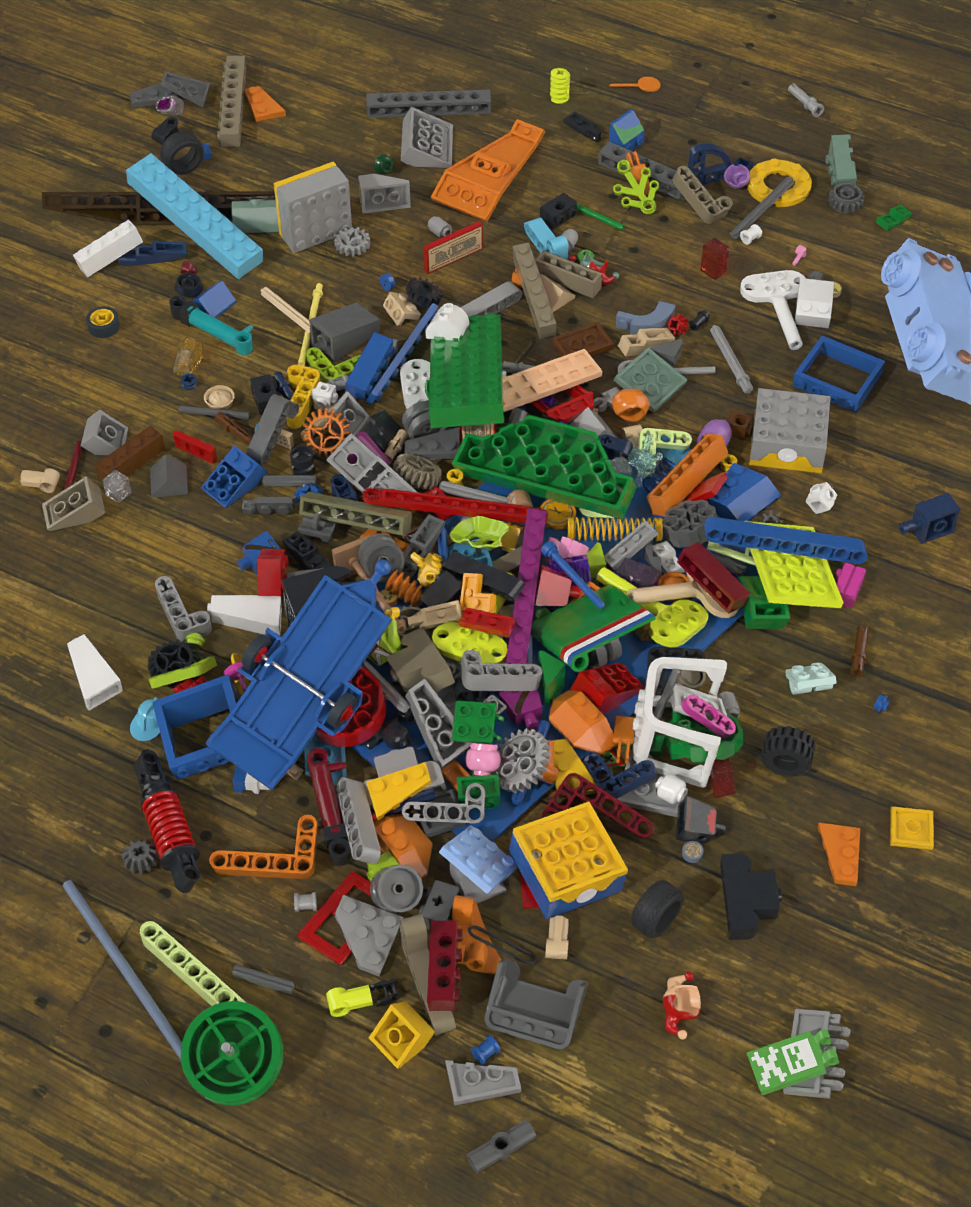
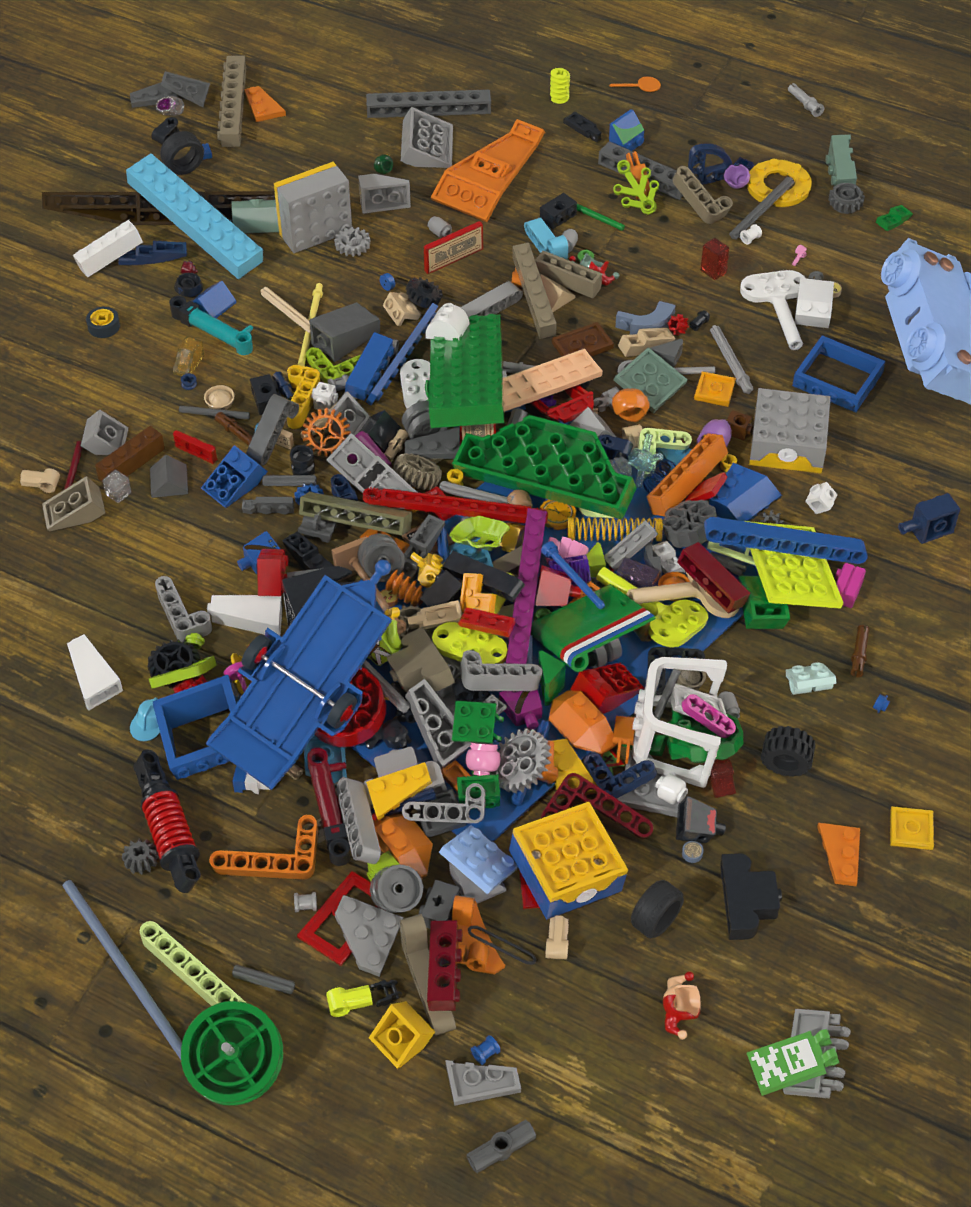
dark grey windscreen [485,958,589,1049] -> none
none -> light orange tile [694,371,736,407]

